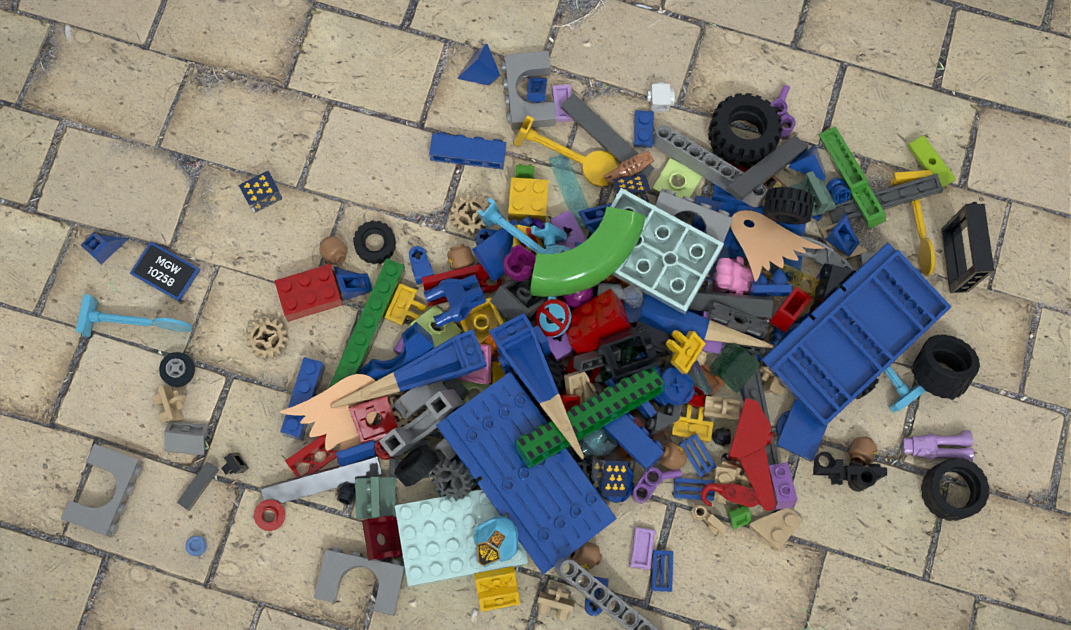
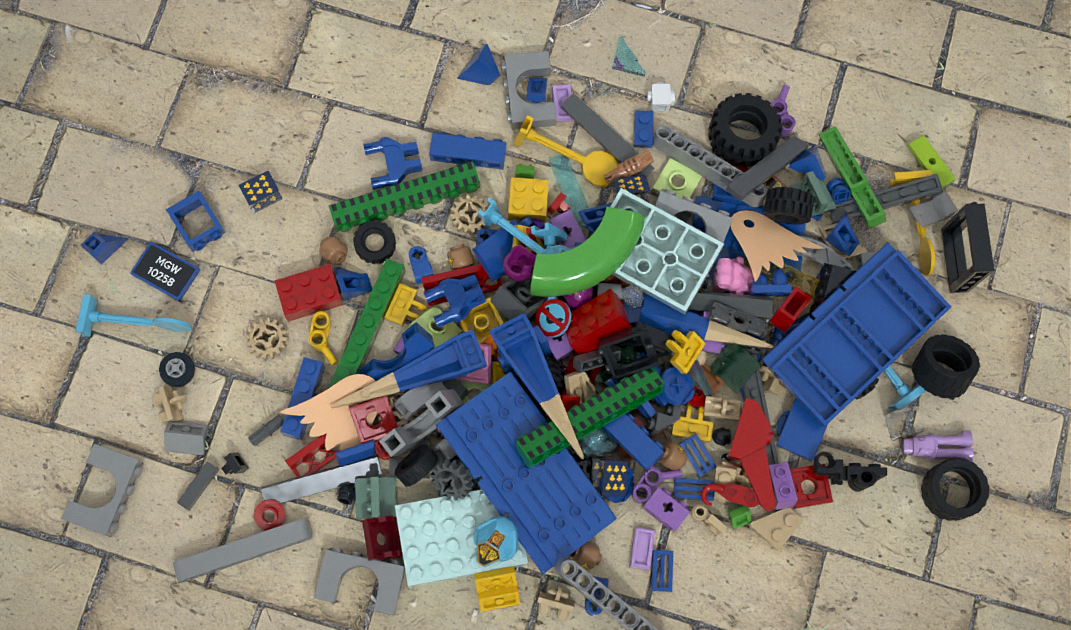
medium blue tile [186,536,207,556] -> none
medium nougat head [848,437,877,466] -> none
none -> blue window [166,191,226,252]
none -> light grey beam [173,518,313,583]
none -> dark grey axle [248,414,284,446]
none -> yellow beam [309,311,338,366]
none -> green brick [329,161,480,232]
none -> blue connector [363,137,422,190]
none -> red tile [547,192,570,215]
none -> clear light blue tile [612,36,646,77]
none -> medium lavender brick [642,487,690,533]
none -> red piece [790,463,833,509]
none -> clear piece [884,405,925,441]
none -> light grey door [909,192,958,227]

